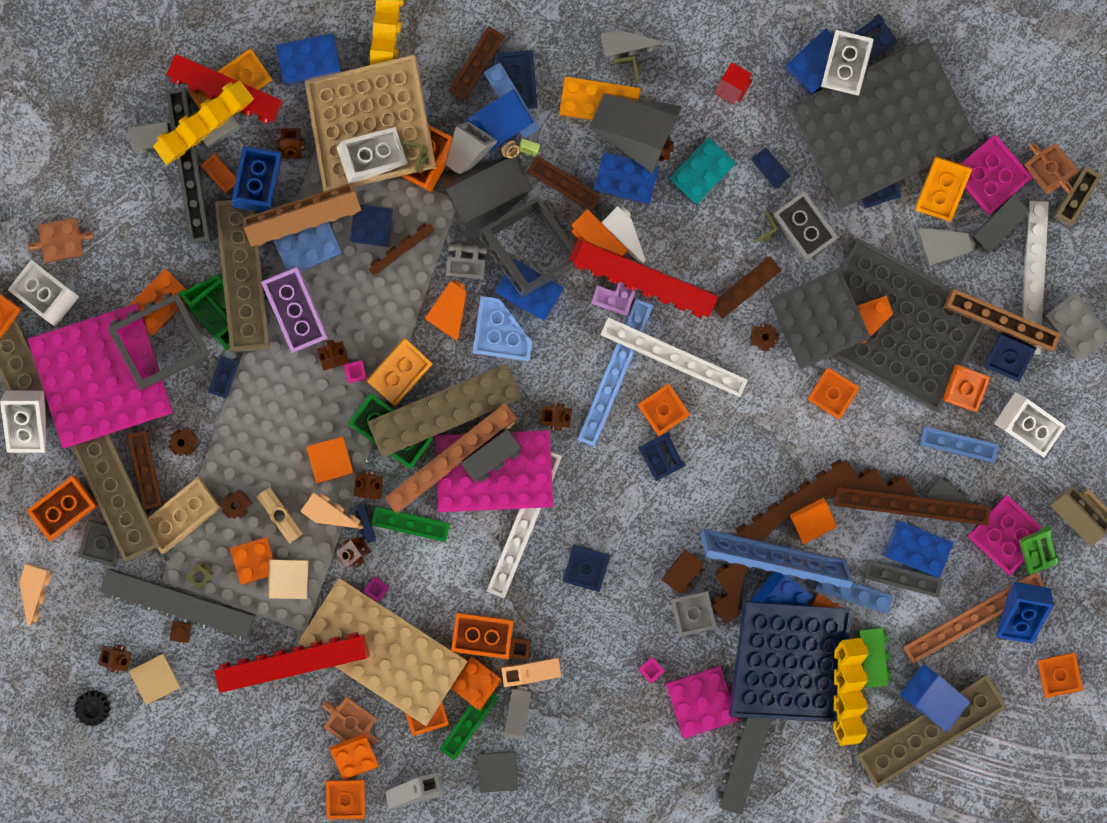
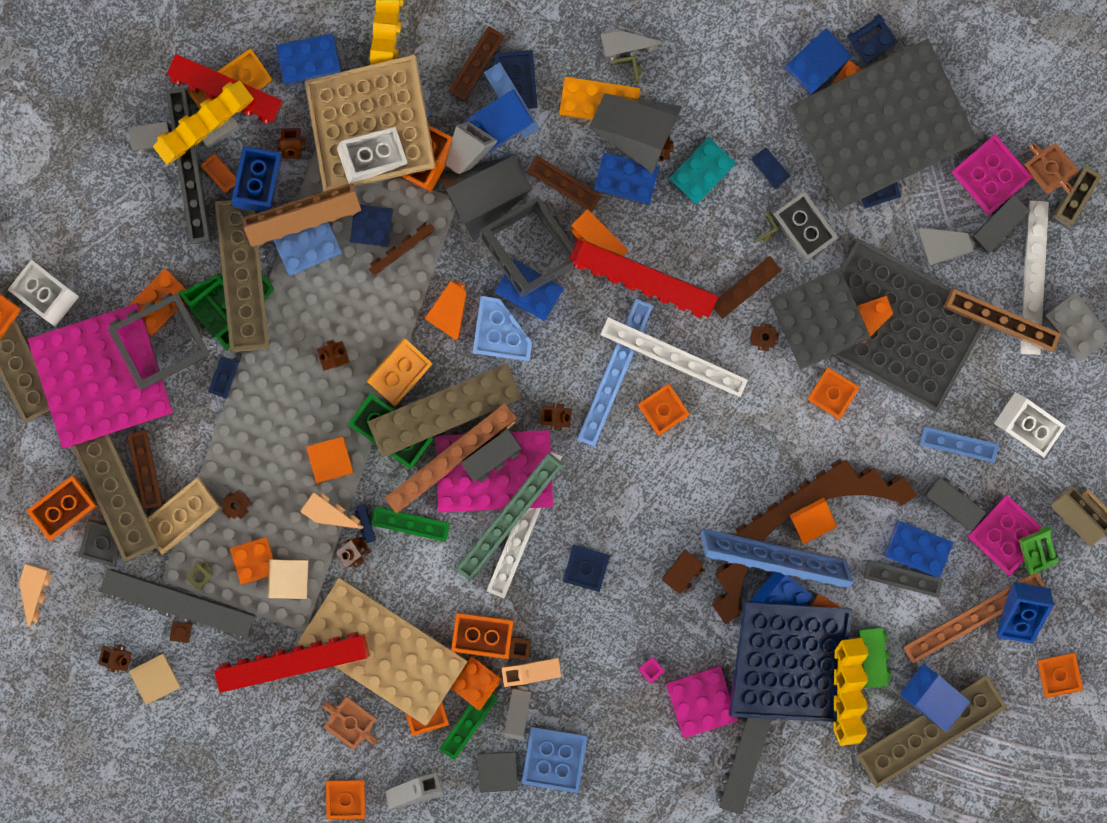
white slope [0,391,46,453] -> none
nougat plate [28,218,94,263] -> none
black tyre [74,690,111,726] -> none
reddish brown brick [168,427,200,457] -> none
tan piece [256,487,303,544] -> none
lavender brick [261,265,328,353] -> none
orange plate [329,733,379,780] -> none
dark pink plate [343,360,368,384] -> none
reddish brown brick [353,470,383,499] -> none
magenta plate [363,576,390,602] -> none
olive bracket [403,140,429,174] -> none
light grey plate [446,242,487,280] -> none
tan plate [501,140,520,159] -> none
yellowish green tile [519,138,540,157] -> none
lavender plate [591,282,637,316] -> none
white slope [601,206,646,264] -> none
dark blue plate [638,431,686,481] -> none
light grey plate [670,590,717,637] -> none
red brick [714,62,753,105] -> none
medium blue plate [814,581,894,614] -> none
white slope [821,30,874,96] -> none
reddish brown plate [834,487,991,526] -> none
light orange plate [914,156,972,222] -> none
orange tile [942,364,990,413] -> none
dark blue plate [984,332,1036,382] -> none
none -> sand green tile [455,452,564,581]
none -> medium blue plate [522,726,588,793]

